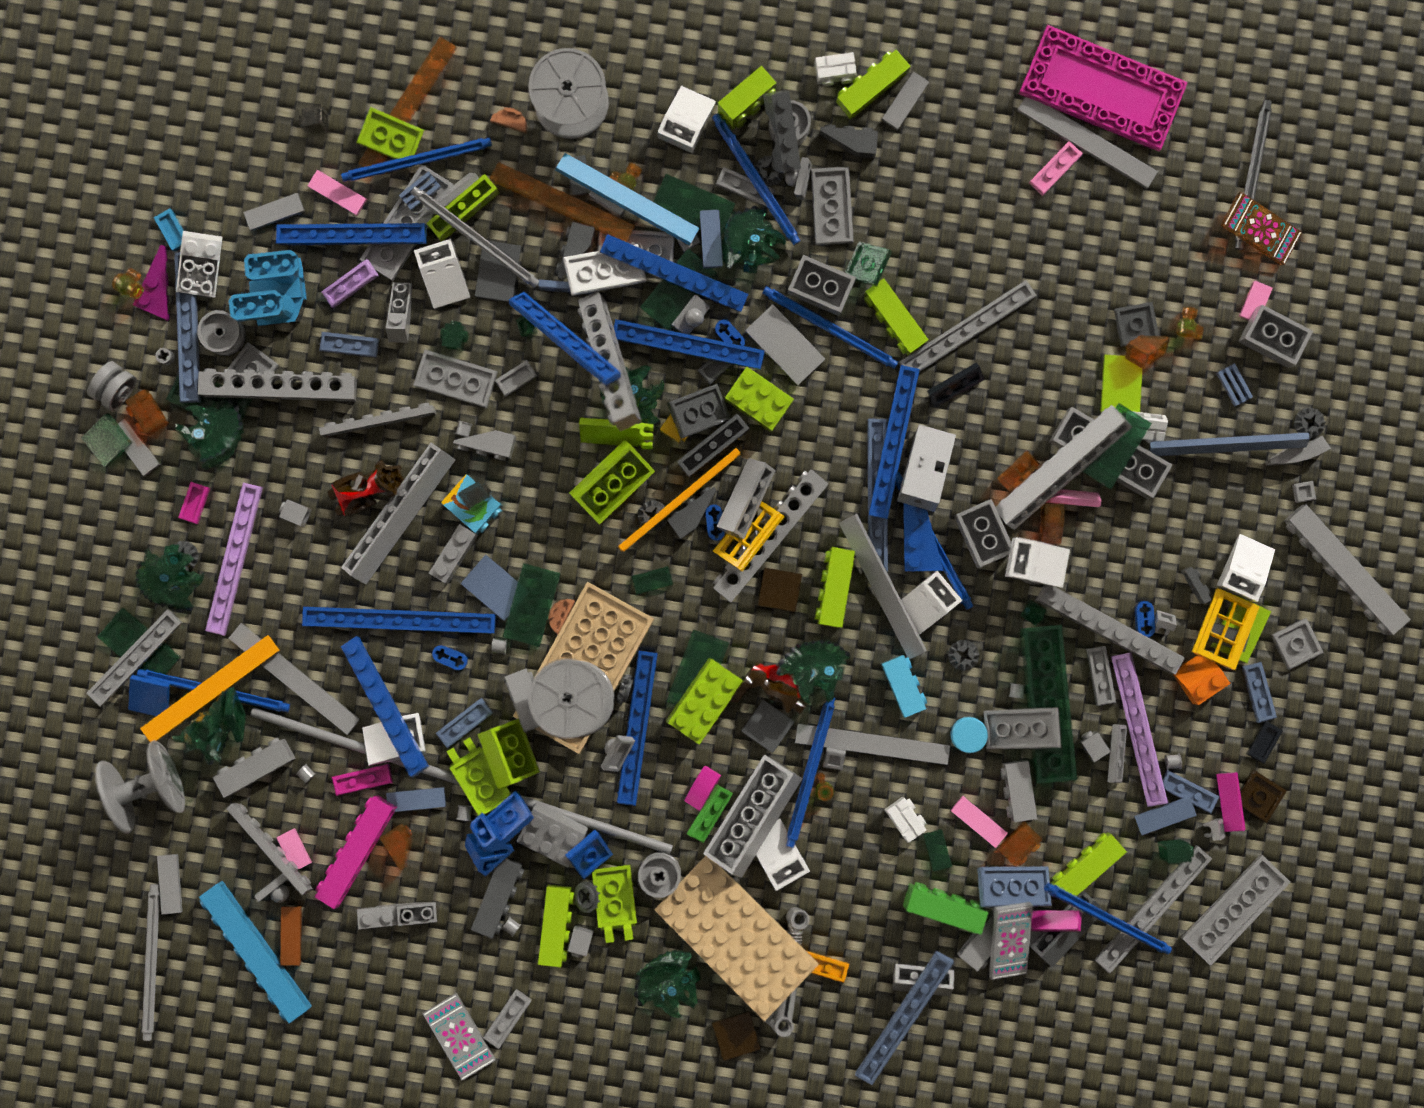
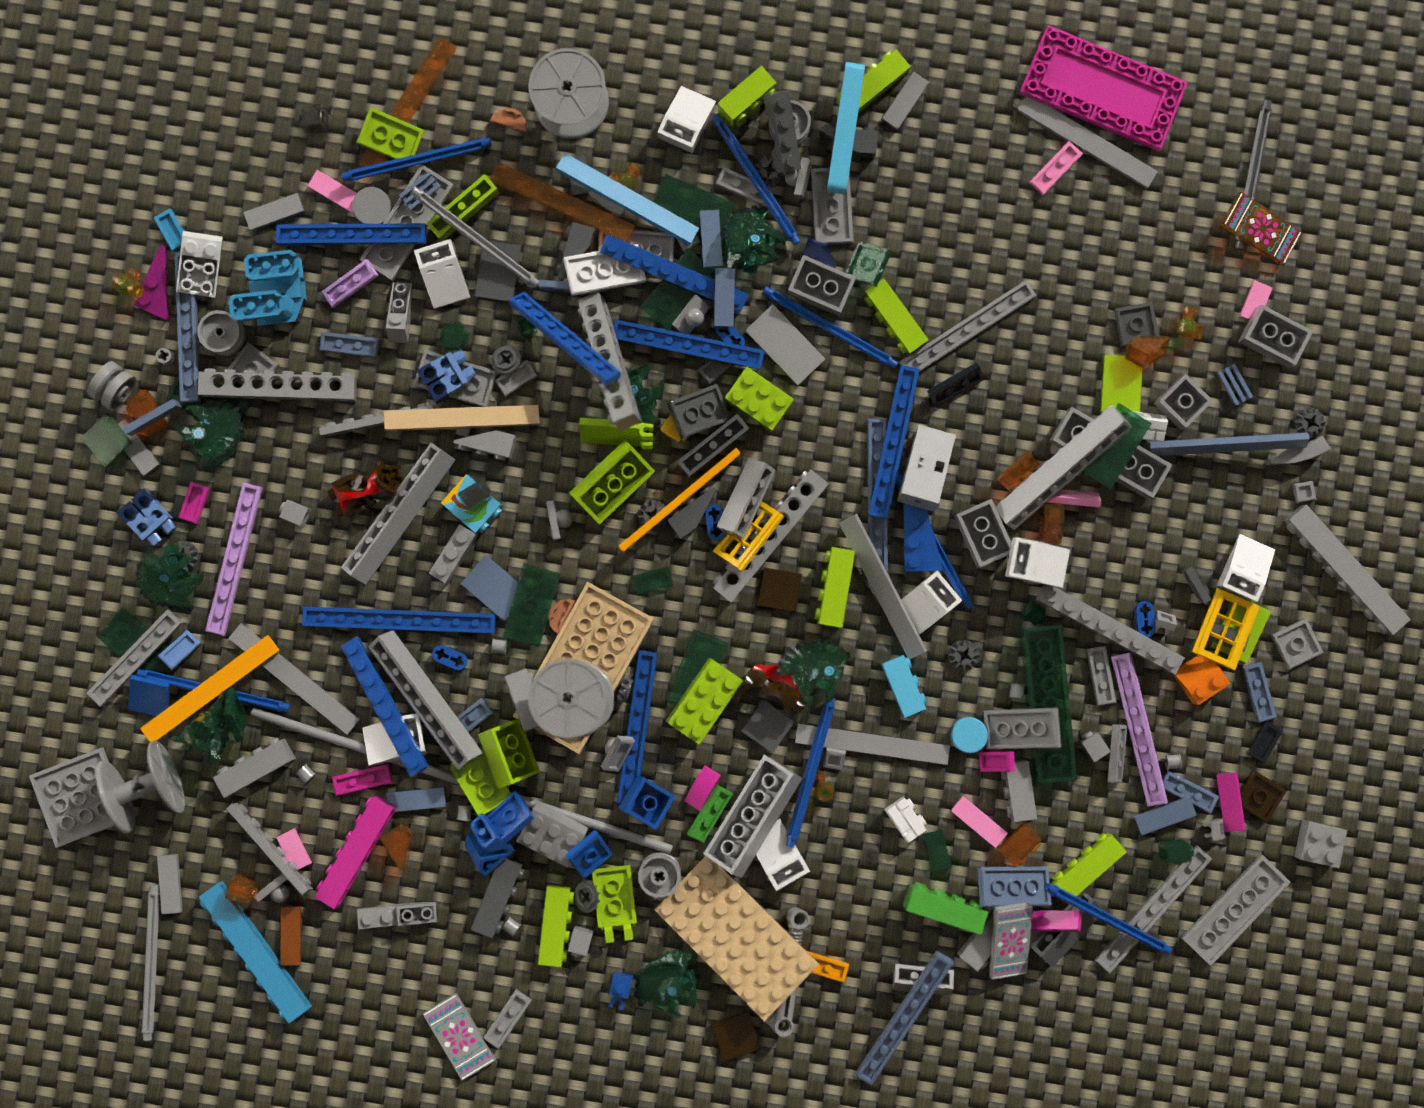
light grey tile [426,173,479,214] -> none
white brick [815,52,857,86] -> none
none -> light grey plate [29,747,115,848]
none -> medium blue hips [116,488,176,546]
none -> sand blue tile [123,399,182,436]
none -> medium blue tile [158,630,201,670]
none -> clear orange slope [225,873,258,904]
none -> light grey tile [352,187,391,224]
none -> light grey brick [368,630,483,770]
none -> tan tile [384,405,540,431]
none -> medium blue hips [417,350,476,404]
none -> dark grey gear [491,346,522,375]
none -> light grey tile [546,500,573,540]
none -> blue brick [609,971,633,1010]
none -> blue brick [618,775,676,830]
none -> sand blue tile [714,268,735,327]
none -> clear blue tile [802,238,837,268]
none -> medium azure beam [826,62,865,195]
none -> dark pink tile [979,752,1015,772]
none -> light grey brick [1153,374,1213,430]
none -> light grey brick [1294,819,1347,868]

